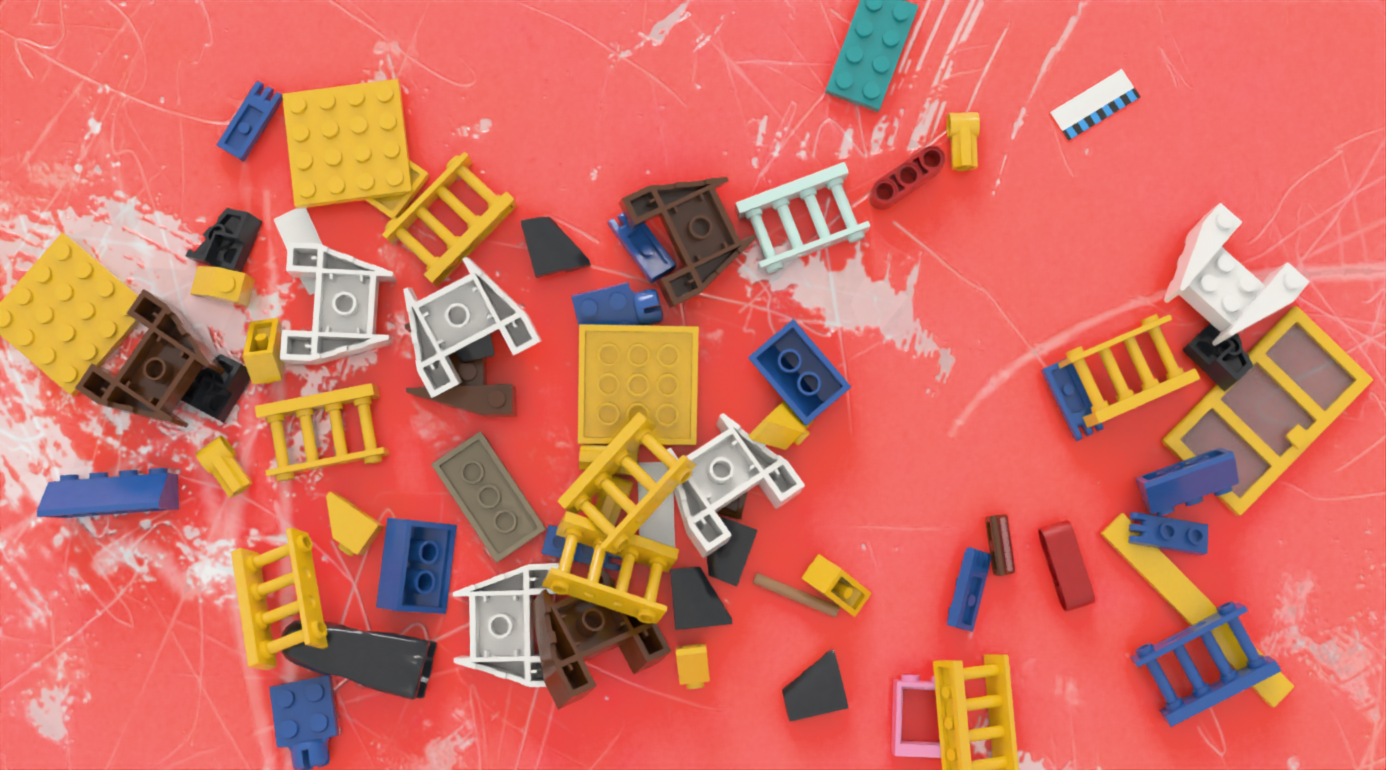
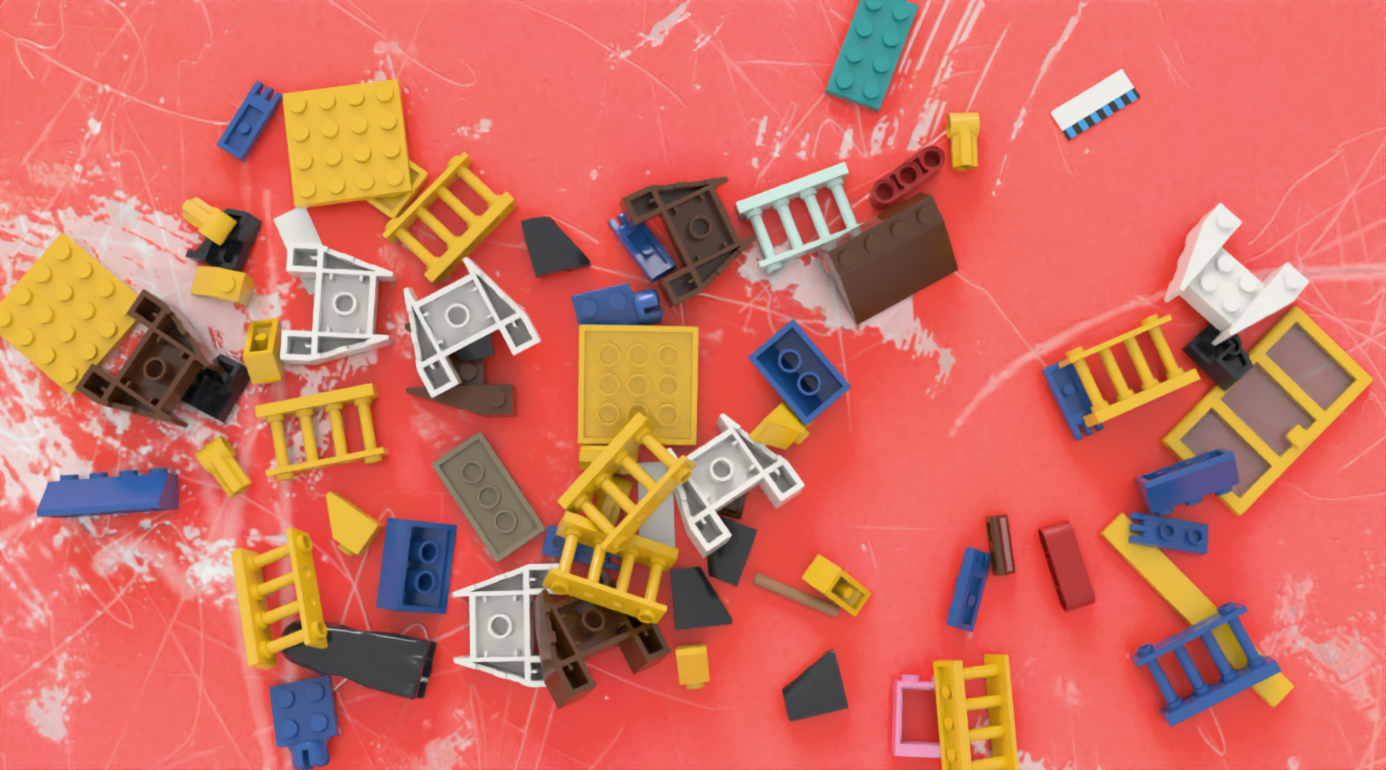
none -> yellow piece [181,197,237,246]
none -> reddish brown slope [819,192,958,325]

